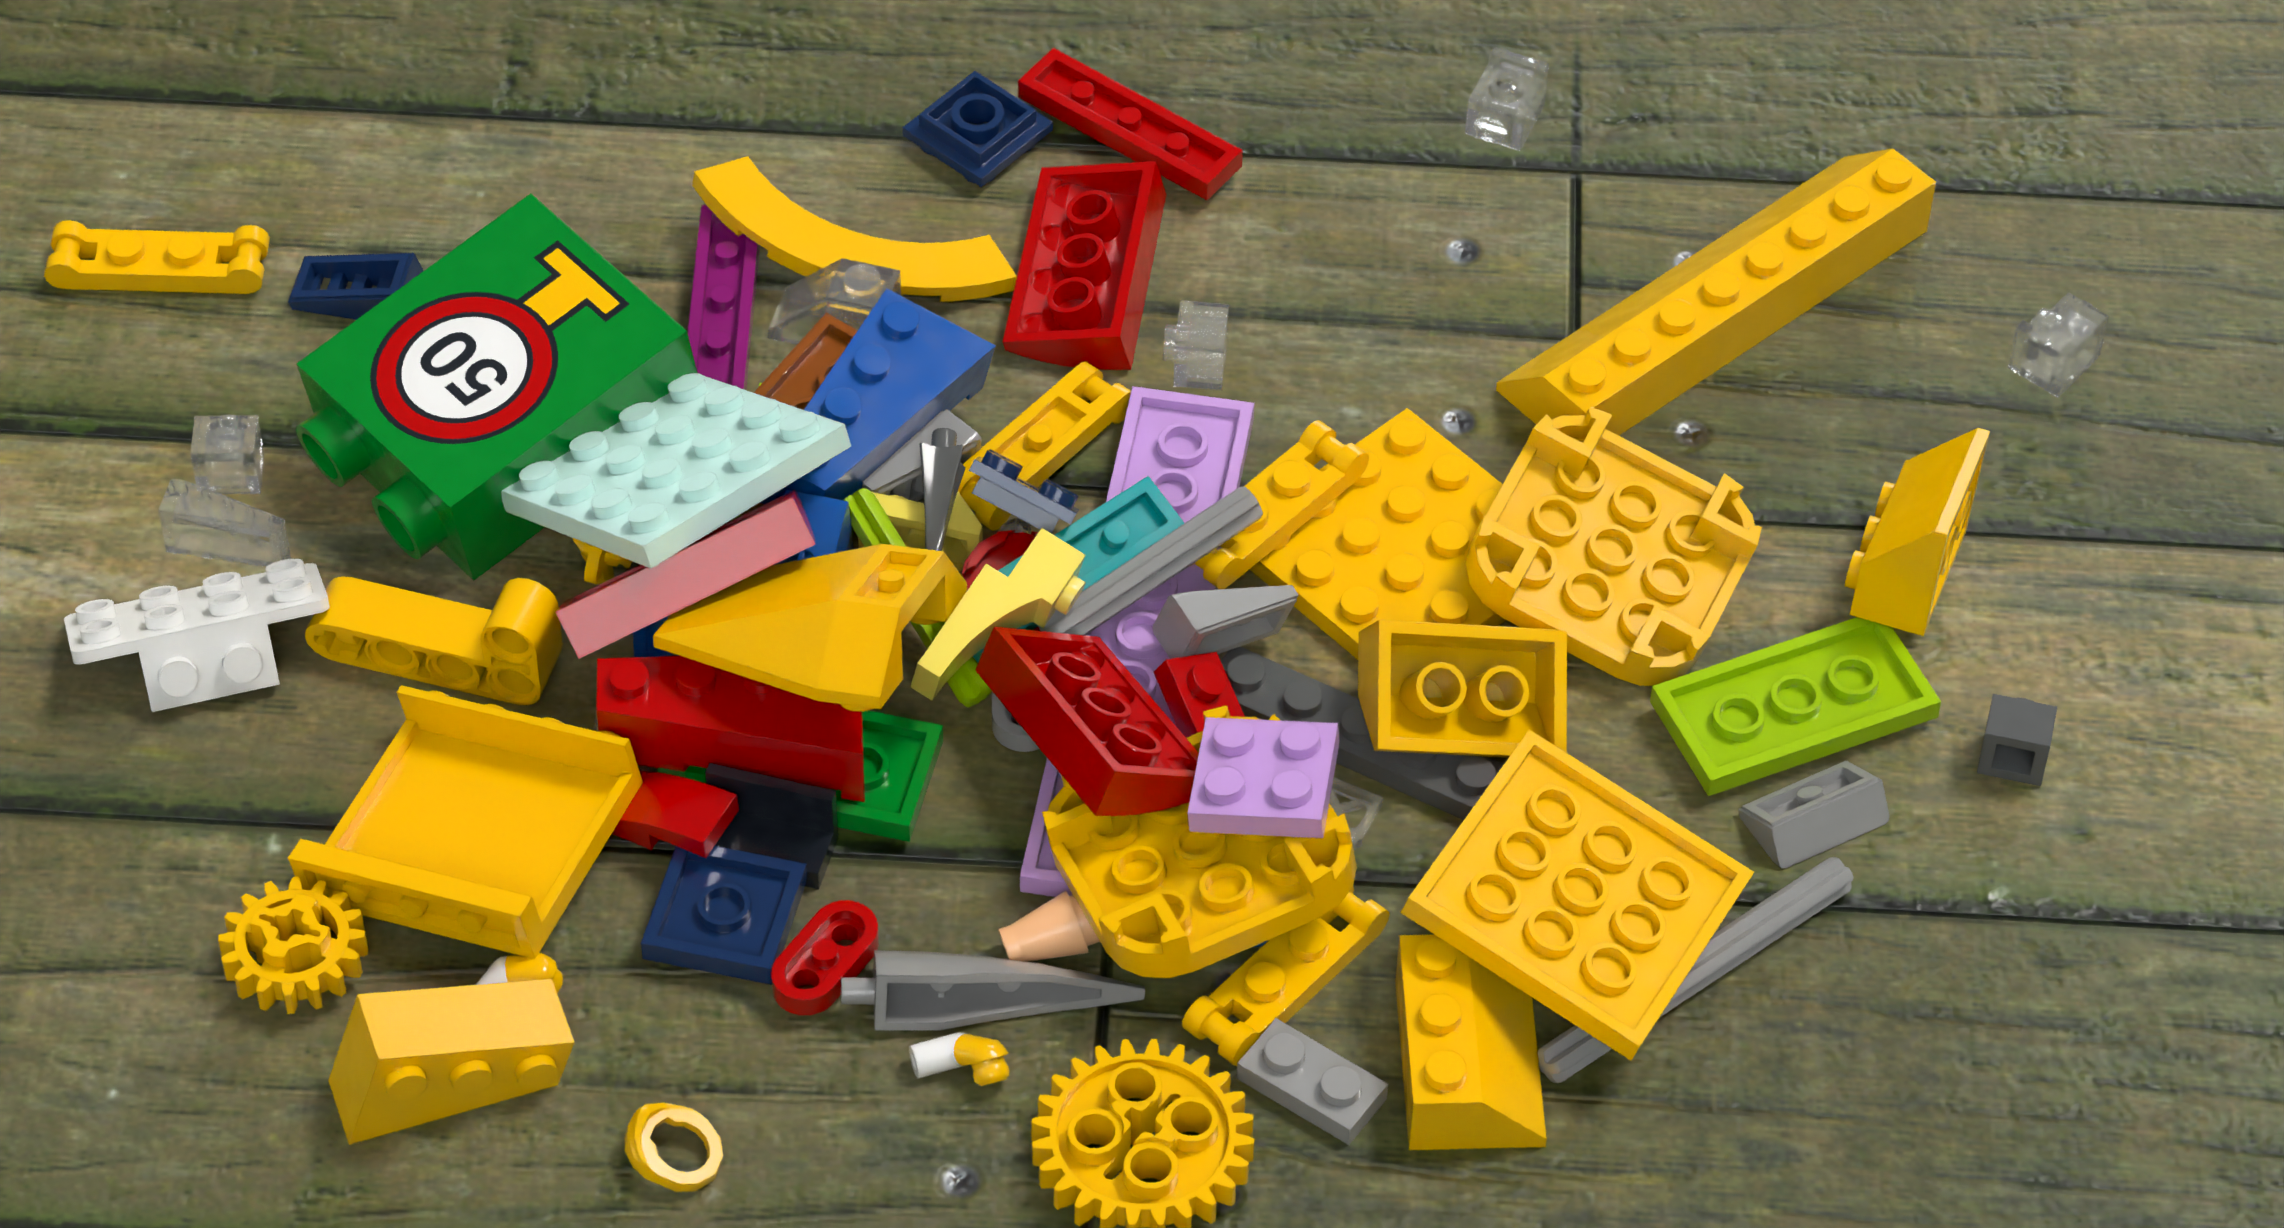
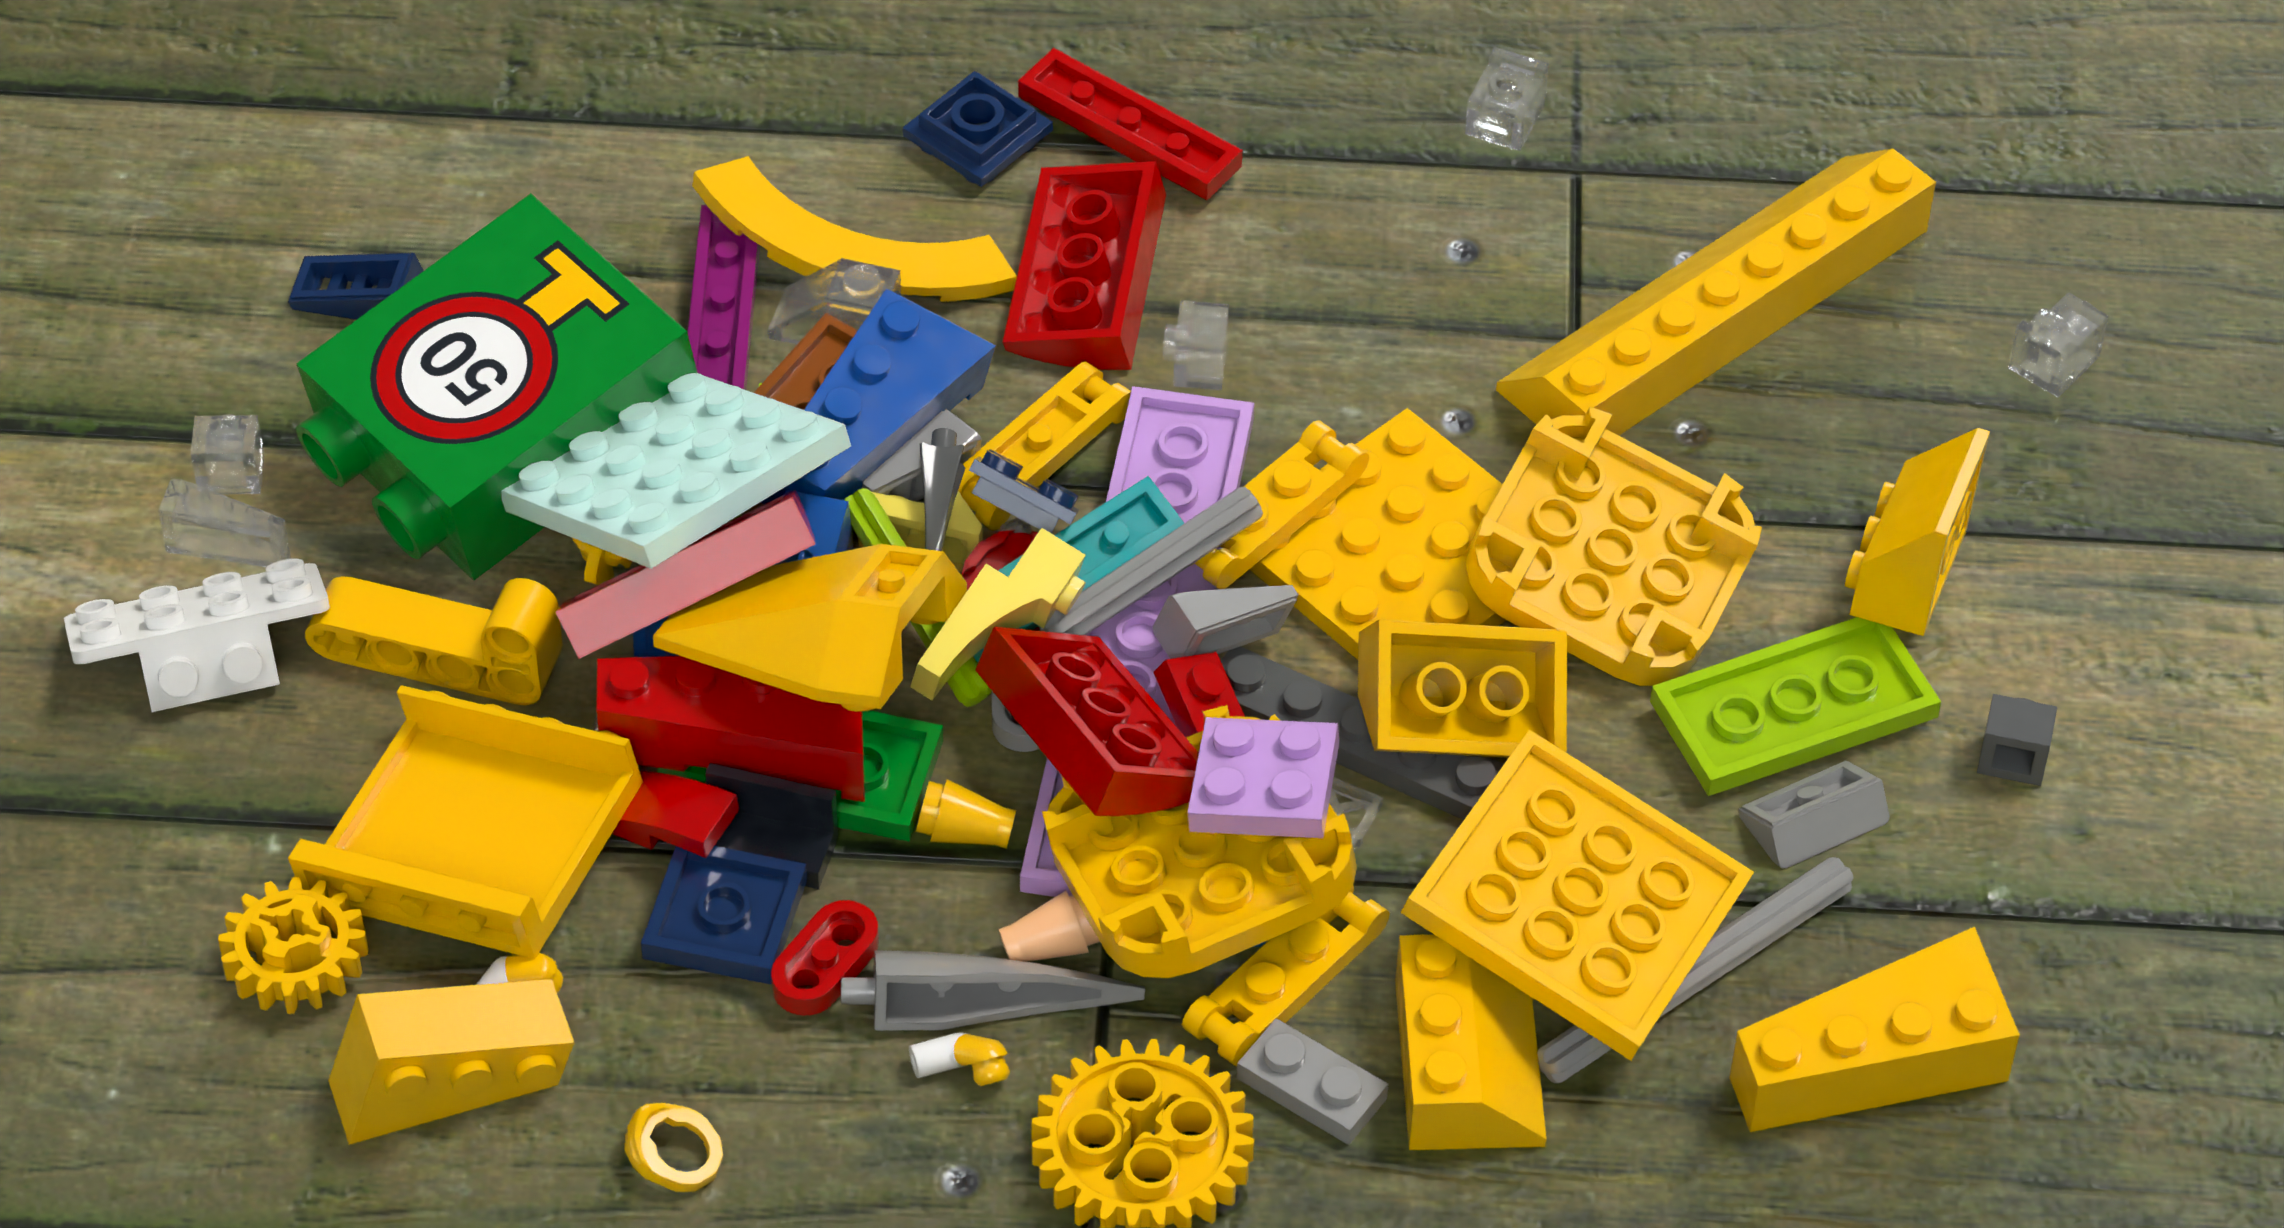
yellow plate [44,220,270,294] -> none
none -> yellow cone [916,779,1016,848]
none -> yellow wedge [1729,927,2020,1132]

